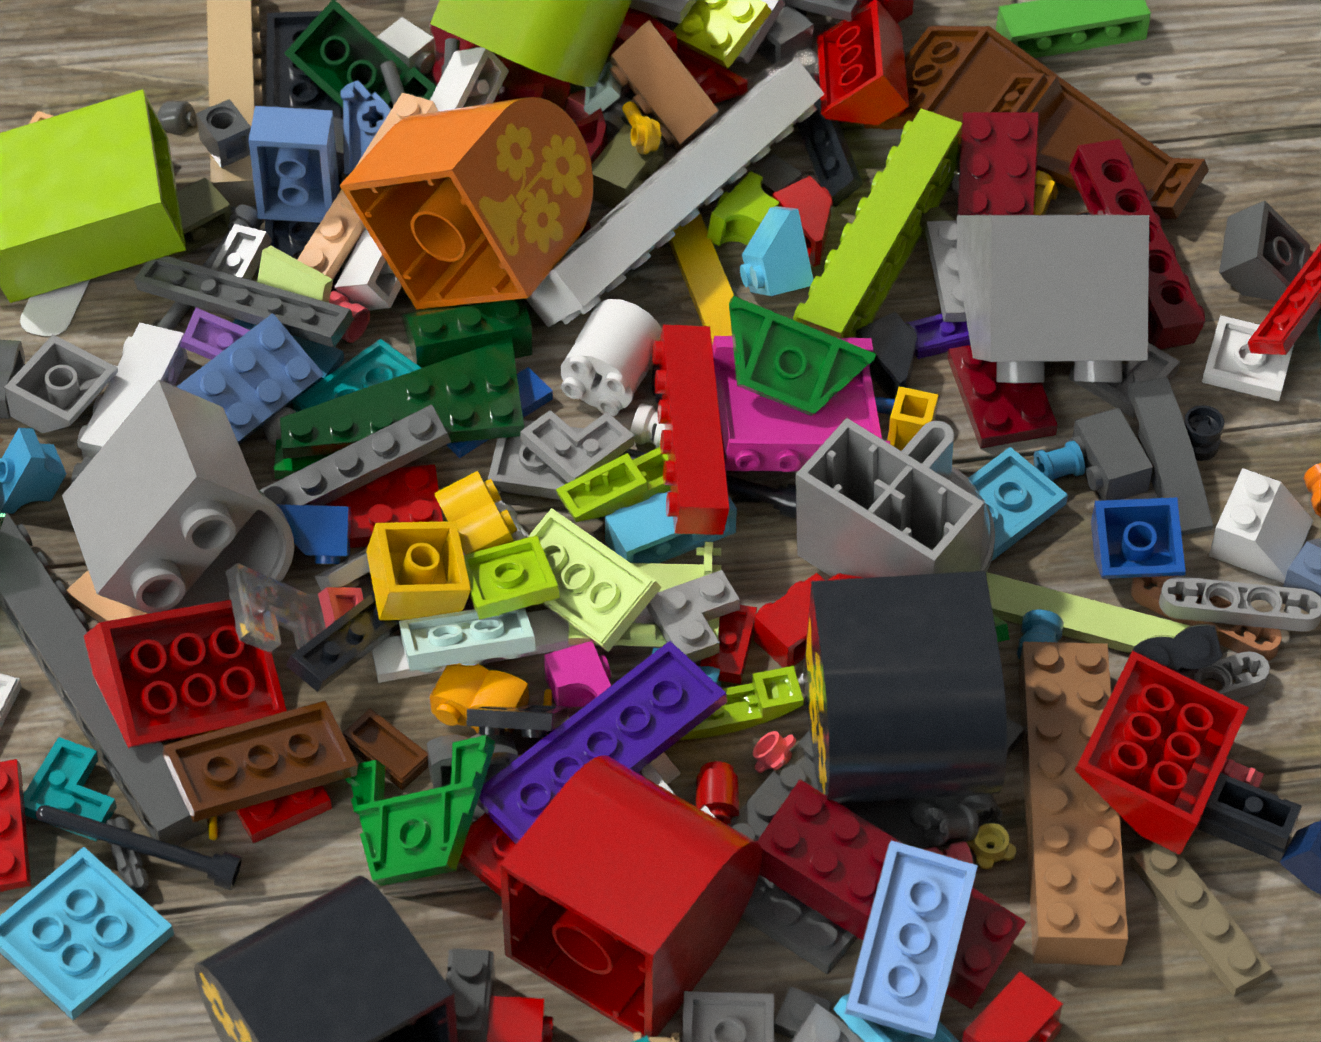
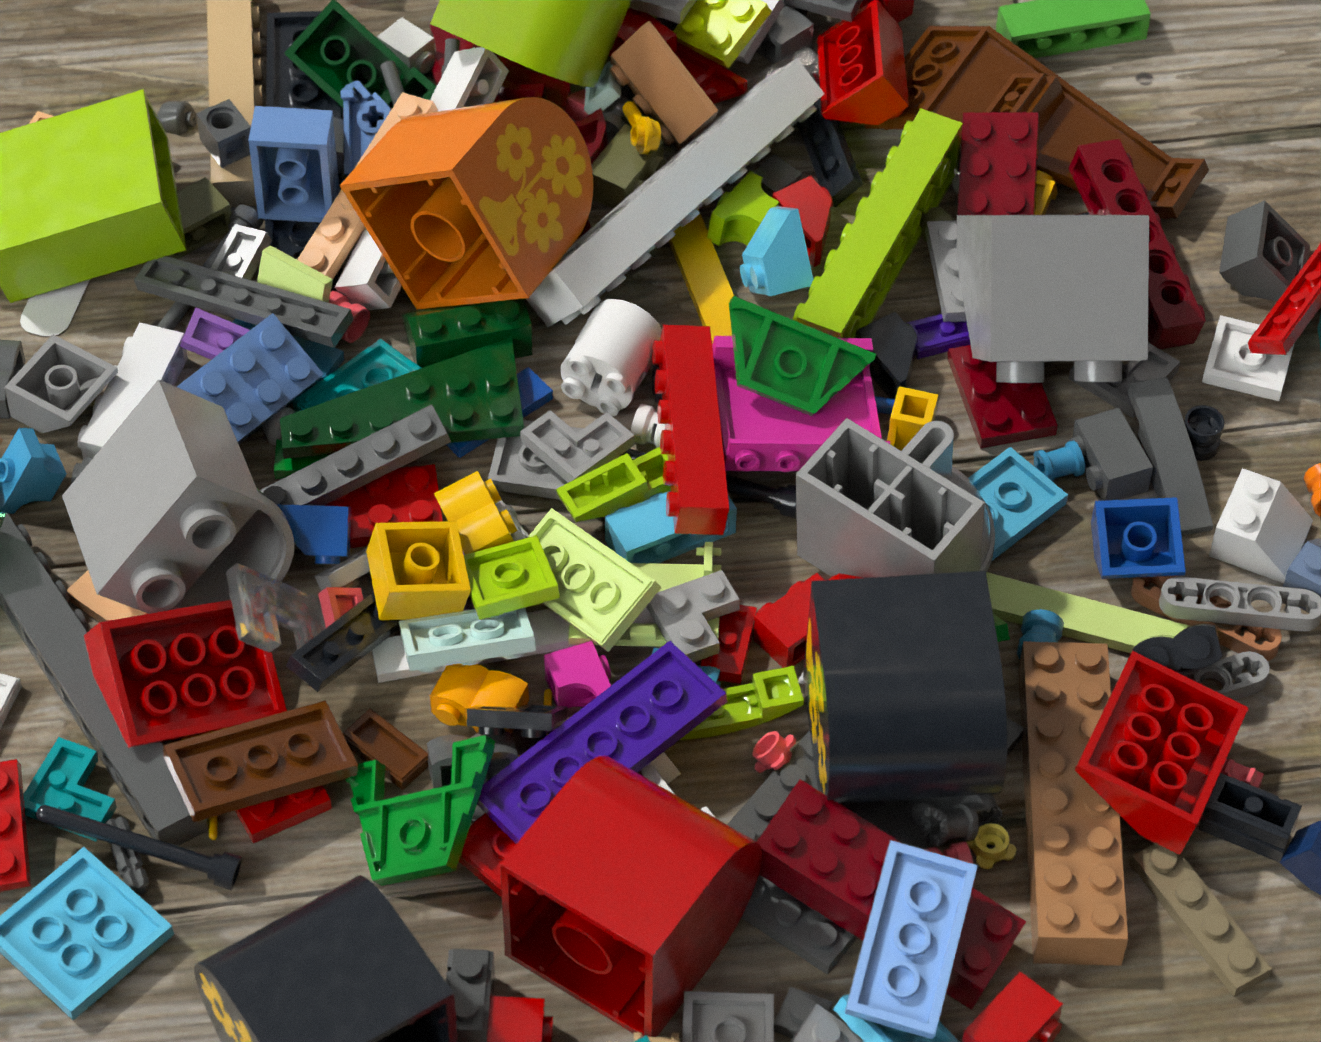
red brick [696,761,739,824] -> none

